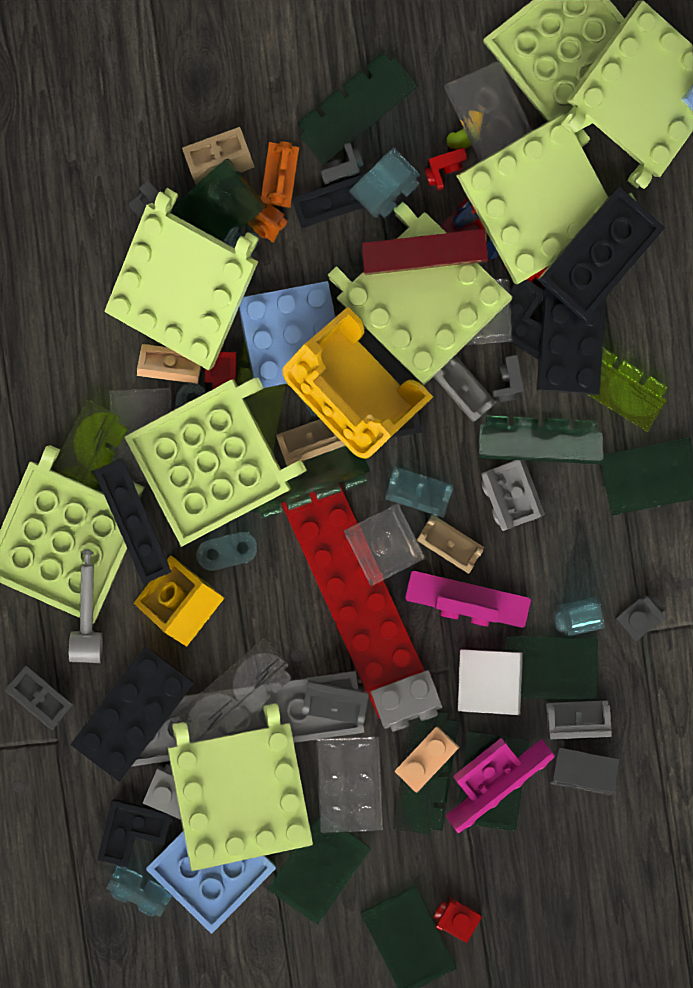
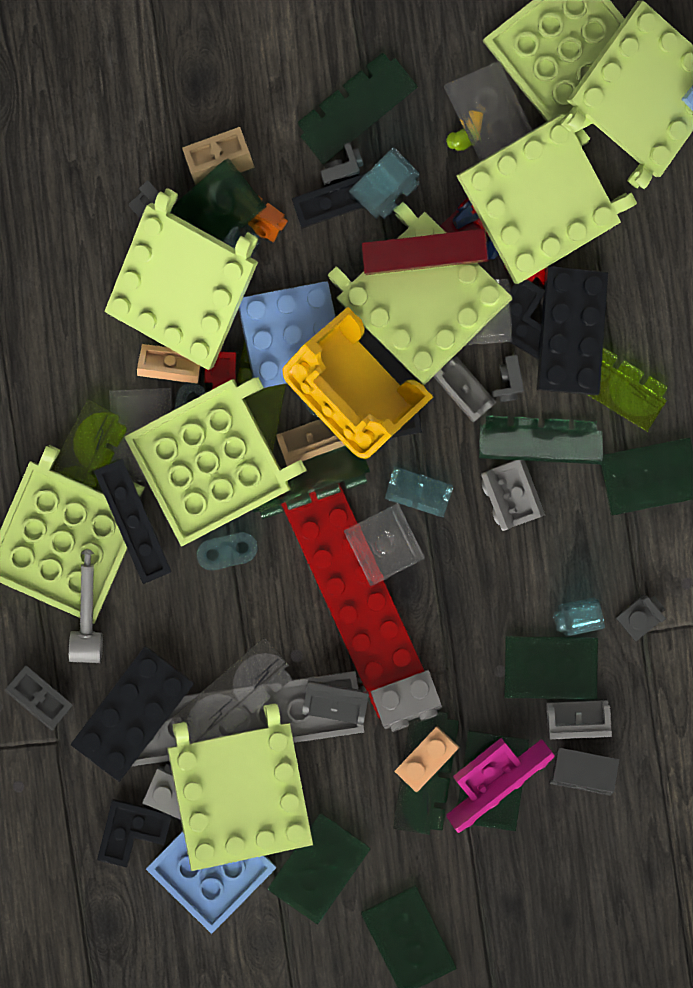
clear light blue hinge [106,867,172,917] -> none
yellow slope [134,555,224,647] -> none
orange hinge [260,141,299,208] -> none
clear plate [316,737,383,833] -> none
dark pink bracket [405,571,531,628] -> none
tan hinge [416,514,484,574] -> none
red bracket [424,148,468,191] -> none
red bracket [433,897,482,943] -> none
white tile [458,649,523,715] -> none
black plate [537,186,665,321] -> none

